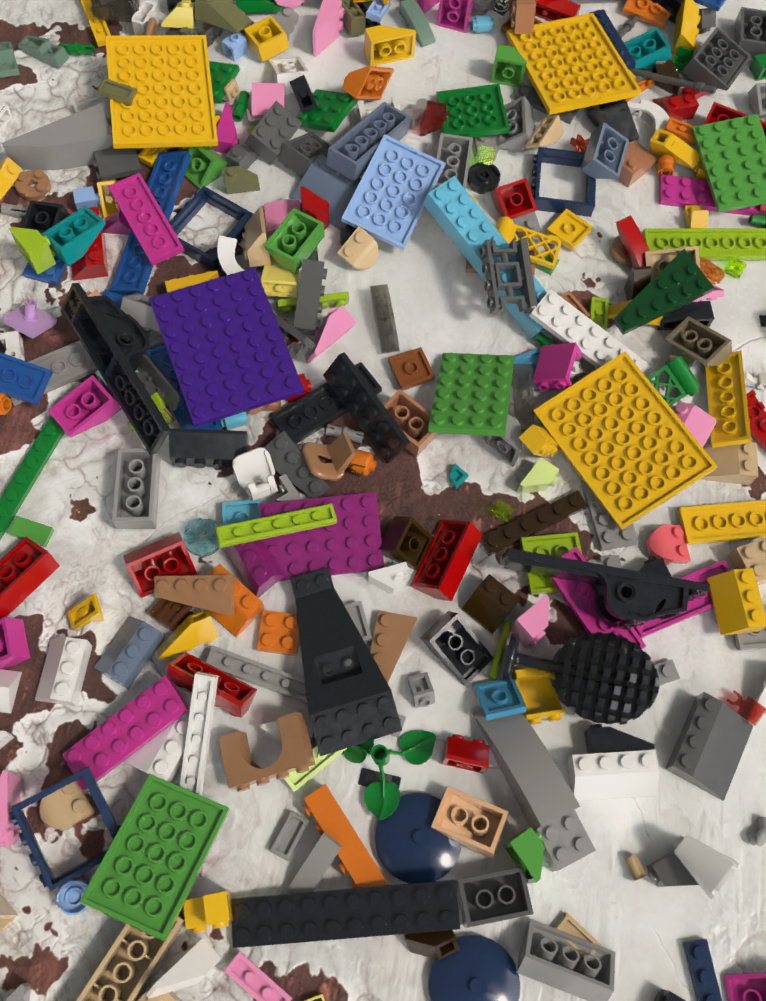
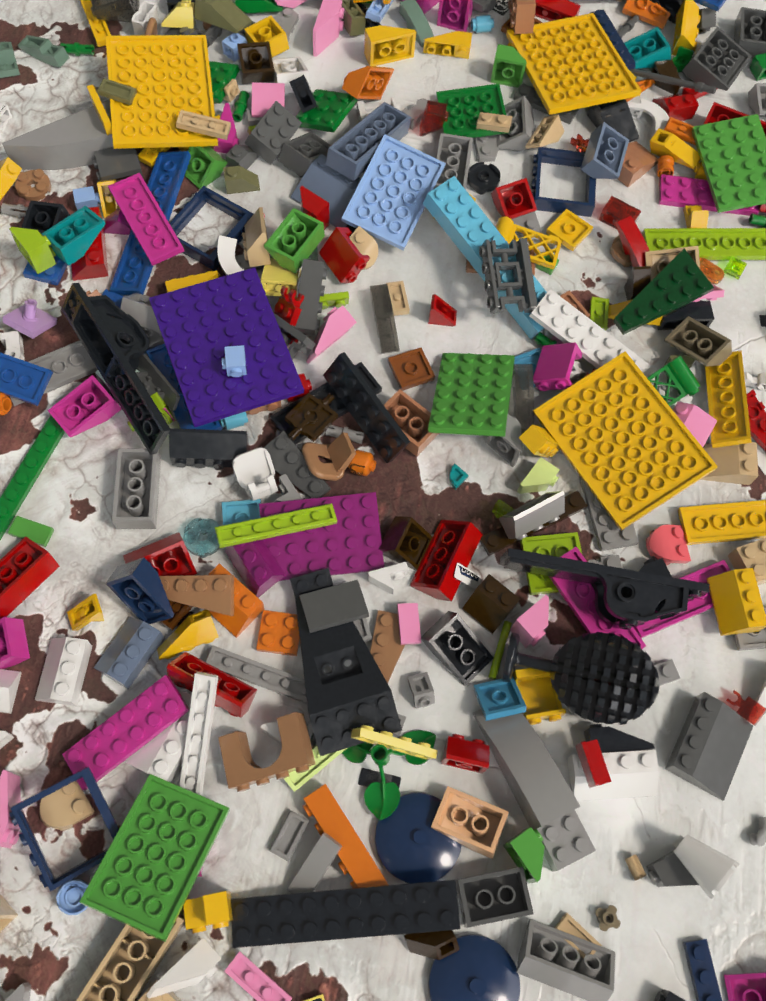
bright pink slope [264,199,301,235] -> none
clear neon green panel [475,145,496,165] -> none
none -> yellow tile [87,85,112,135]
none -> dark blue slope [105,557,174,624]
none -> tan plate [176,110,231,140]
none -> light blue brick [222,345,247,377]
none -> dark brown slope [237,41,274,84]
none -> red plate [274,286,304,326]
none -> dark brown plate [285,393,338,442]
none -> dark grey tile [299,580,369,633]
none -> red panel [319,227,370,283]
none -> light yellow plate [351,725,438,760]
none -> tan plate [386,281,410,316]
none -> bright pink tile [397,603,421,645]
none -> yellow slope [423,31,472,59]
none -> red slope [428,294,457,327]
none -> white sticker [454,563,480,589]
none -> tan plate [477,112,512,133]
none -> light grey slope [499,491,565,541]
none -> red panel [575,739,612,788]
none -> dark tan plate [595,905,621,931]
none -> clear red brick [599,196,641,229]

